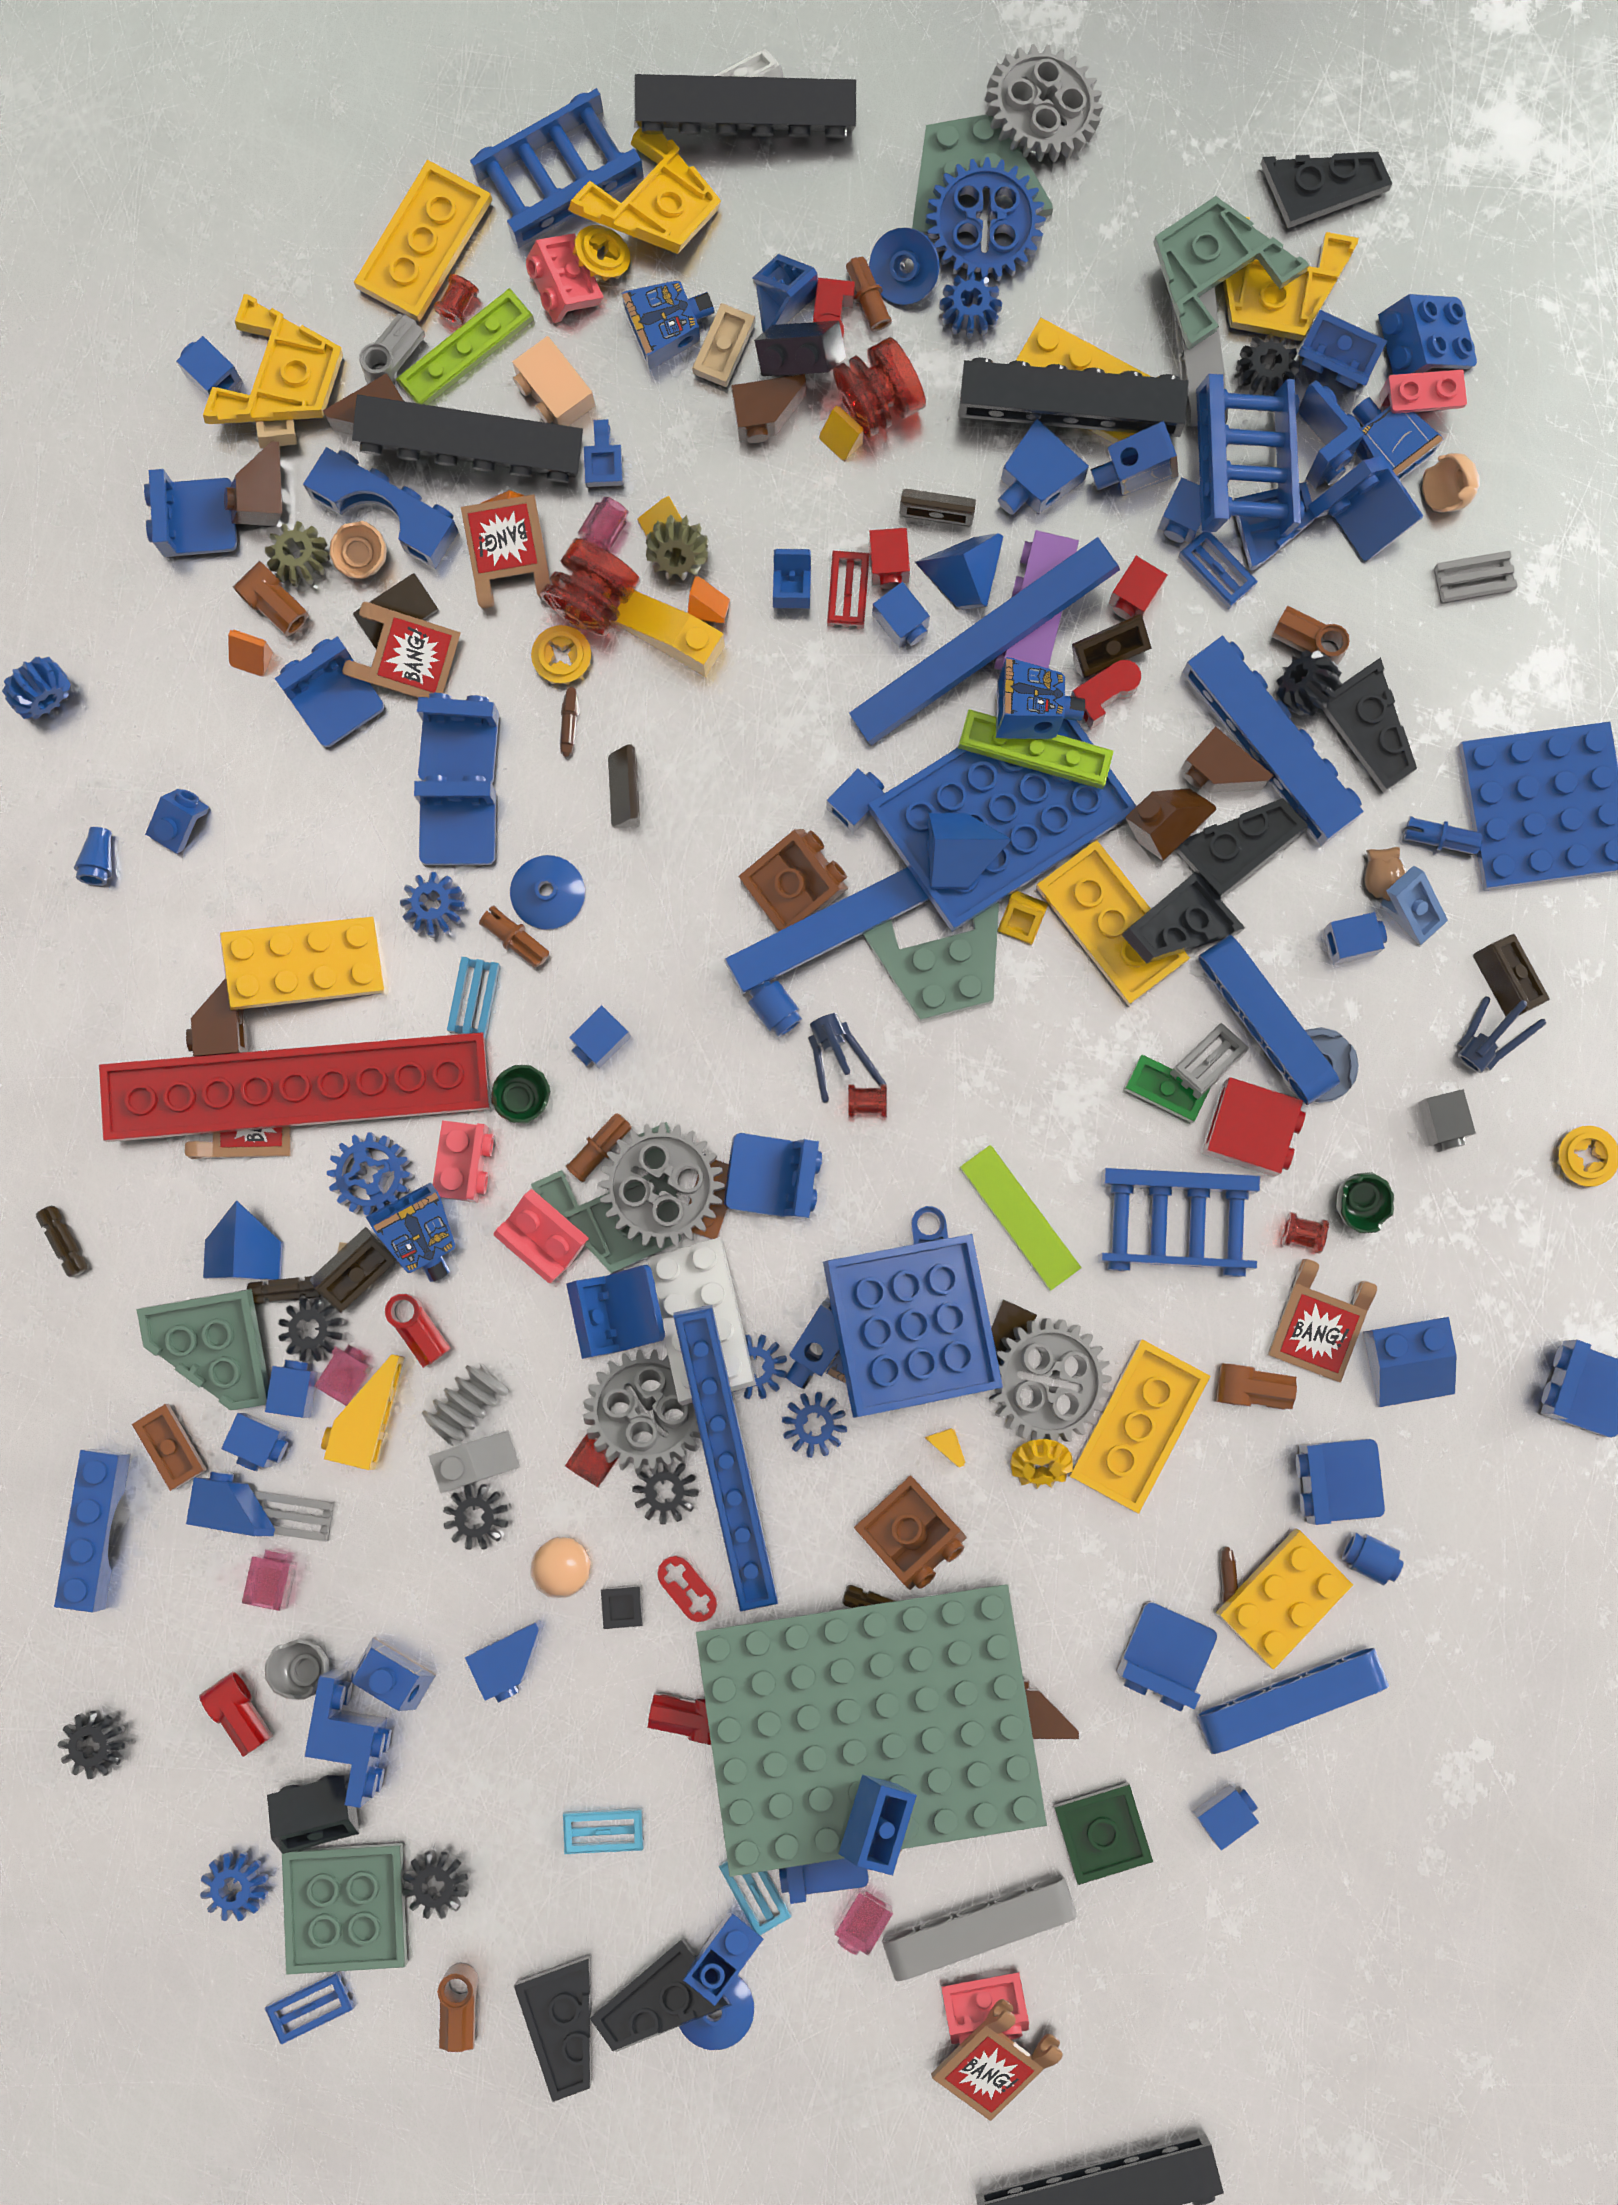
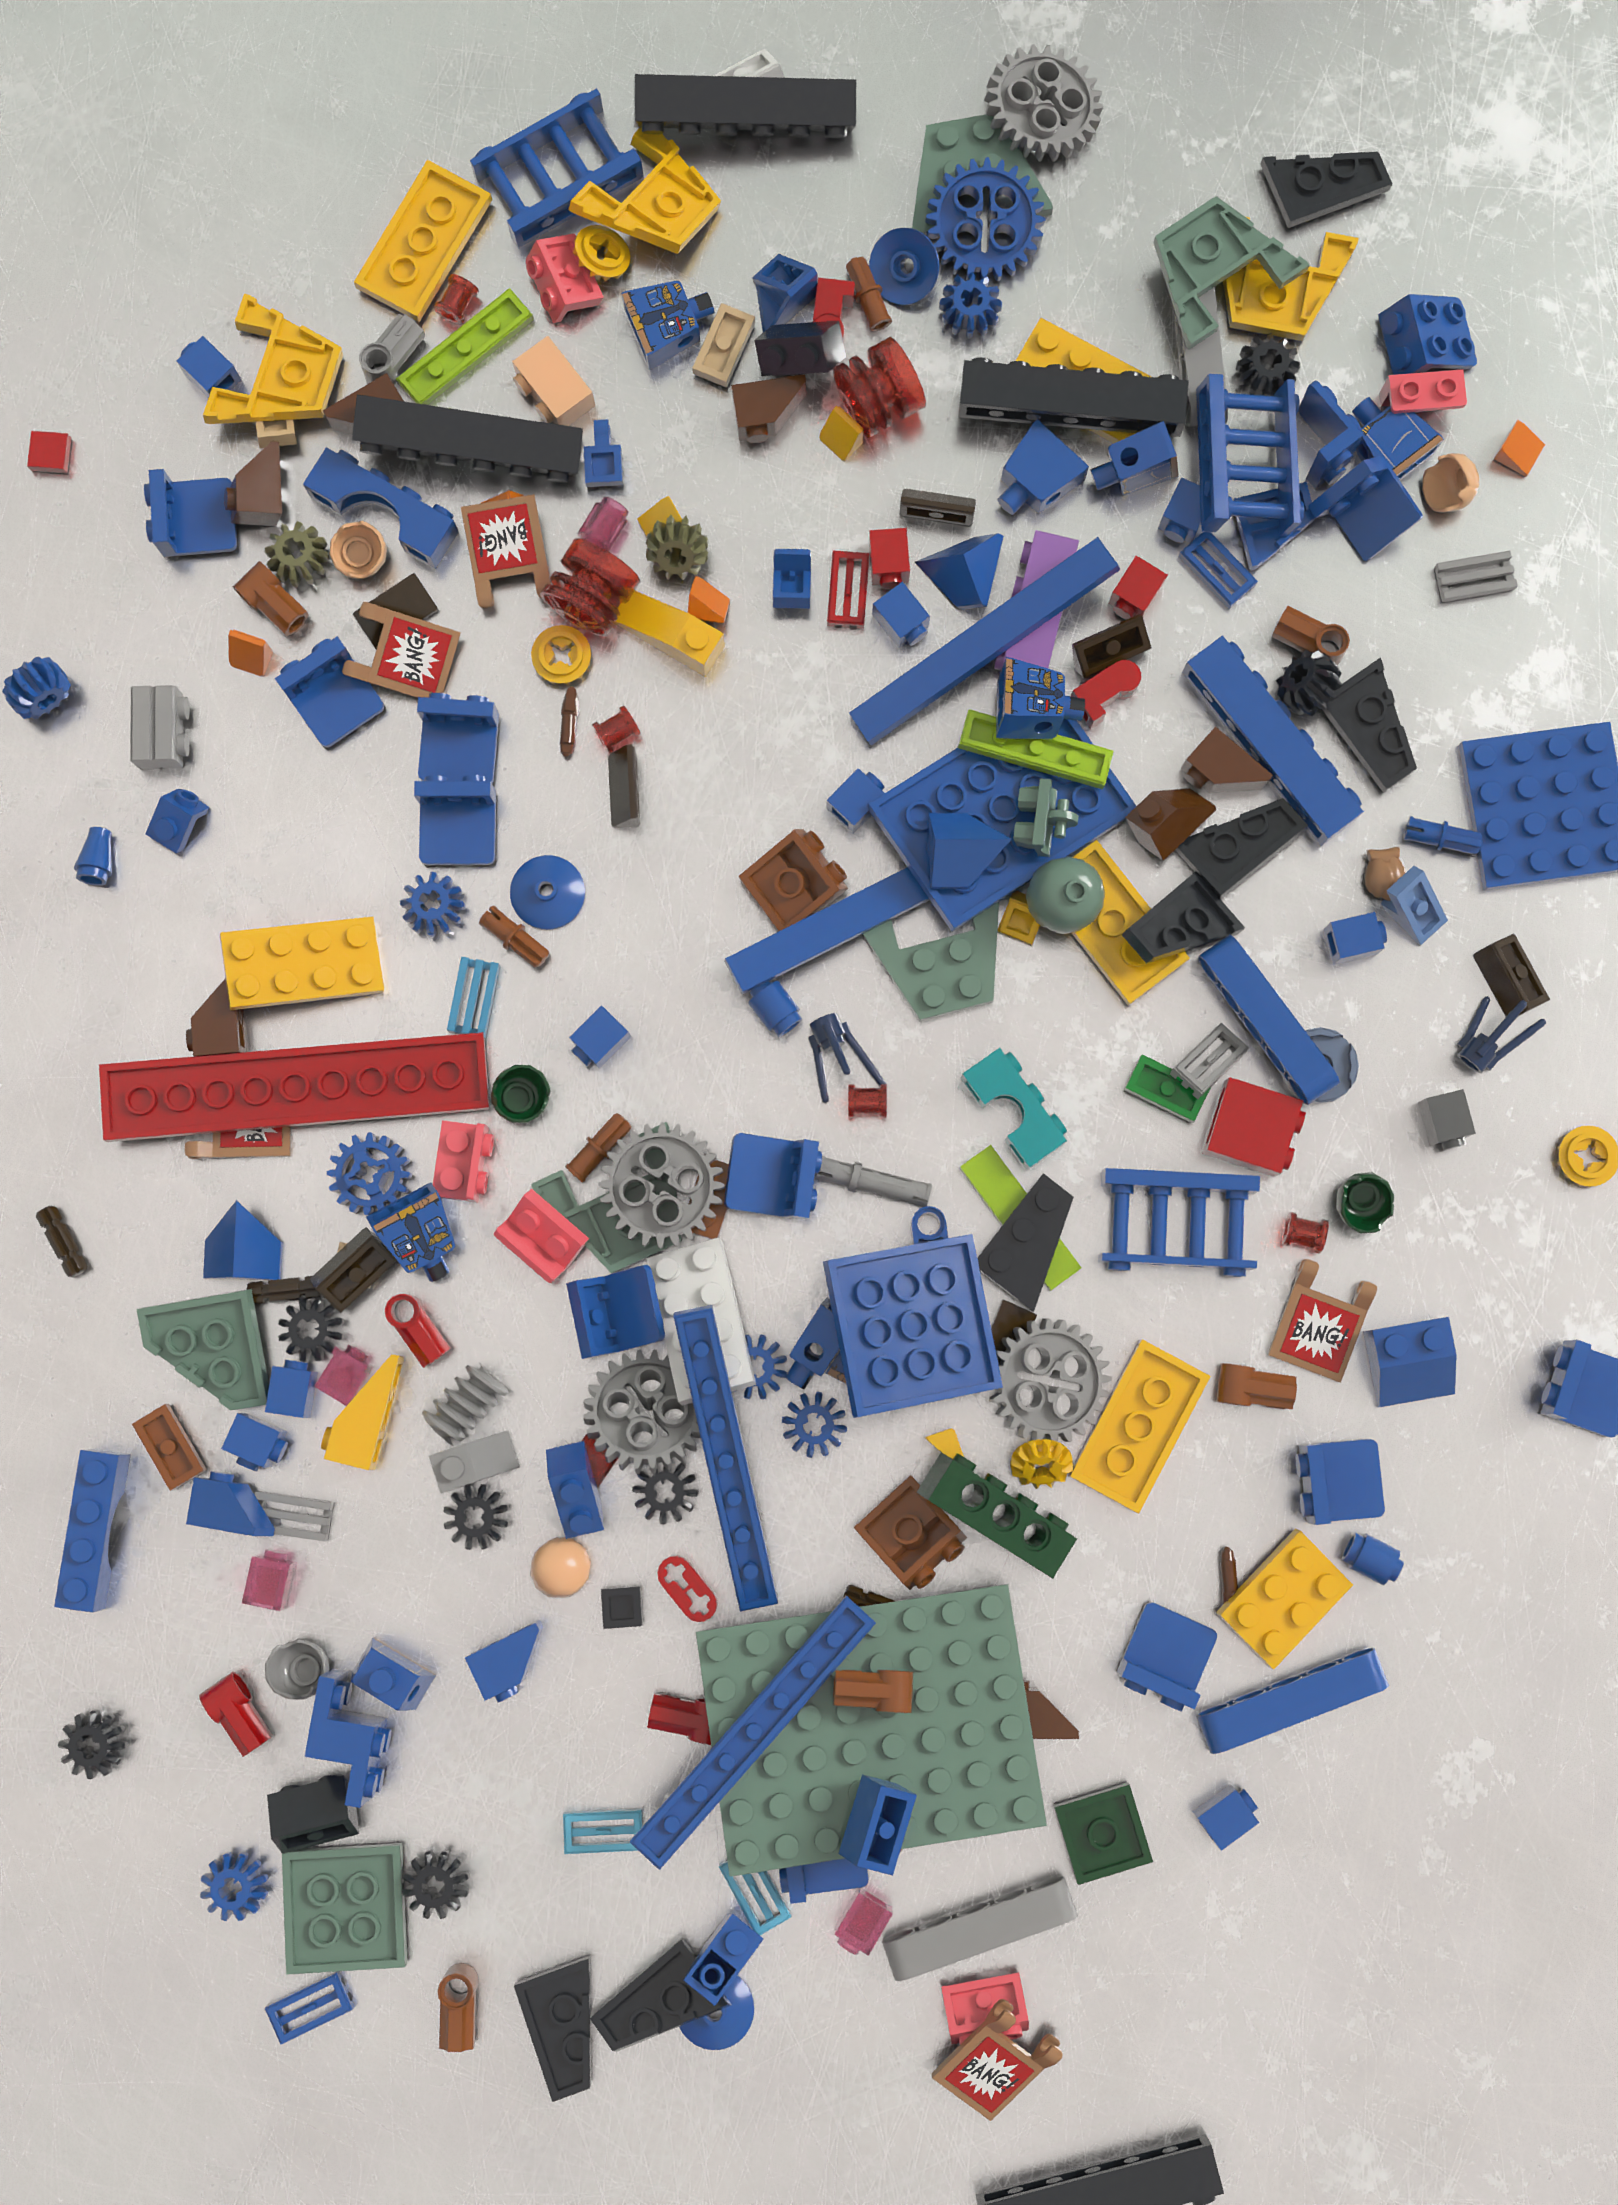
blue bracket [1298,309,1387,389] -> none
none -> red tile [27,431,71,473]
none -> light grey brick [130,685,190,769]
none -> blue brick [546,1441,604,1539]
none -> clear red bush [591,705,641,753]
none -> blue tile [630,1596,876,1870]
none -> light grey pin [815,1156,932,1207]
none -> dark orange piece [833,1670,913,1713]
none -> dark green brick [916,1452,1077,1579]
none -> teal arch [961,1047,1067,1171]
none -> black wing [977,1173,1074,1312]
none -> sand green hips [1013,779,1079,857]
none -> sand green cylinder [1026,857,1105,934]
none -> orange slope [1494,420,1545,477]

